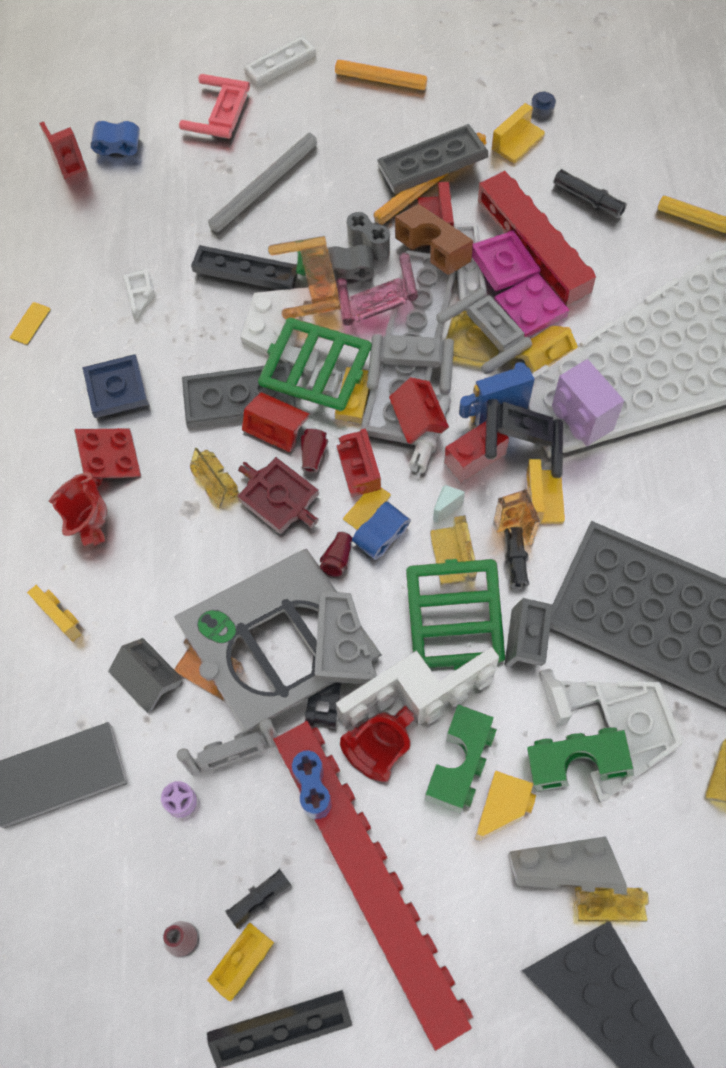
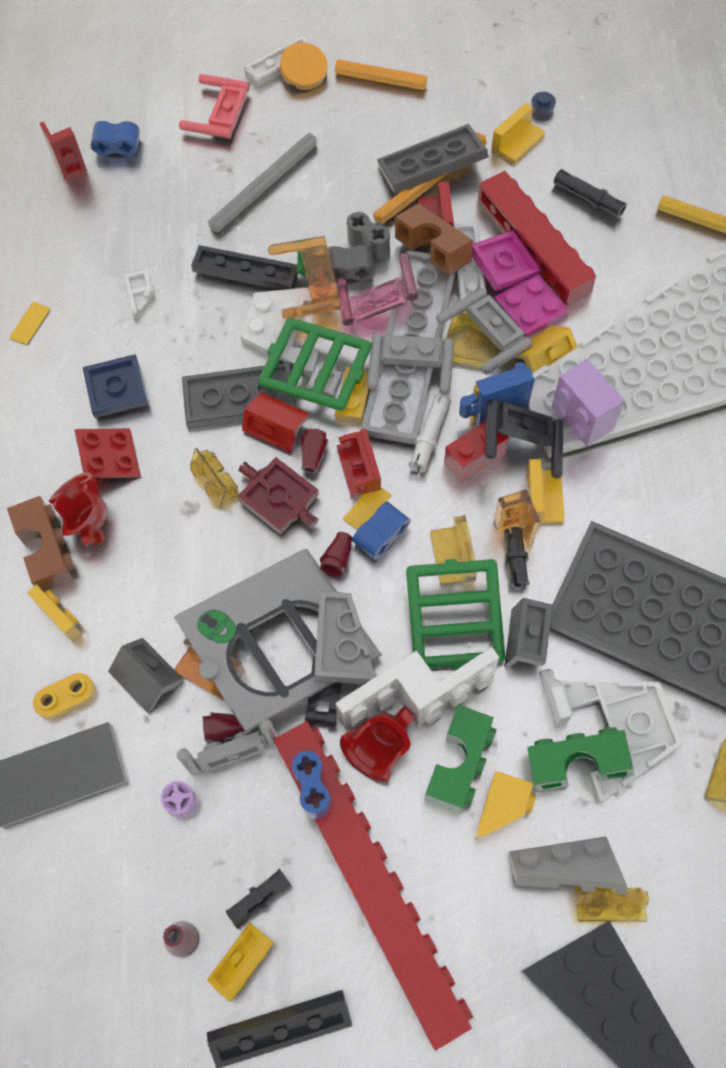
red panel [389,377,449,444] -> none
light aqua slope [433,485,465,523] -> none
none -> dark orange arch [7,496,75,592]
none -> yellow plate [33,673,96,720]
none -> dark red cone [202,712,244,743]
none -> light orange tile [280,42,328,90]

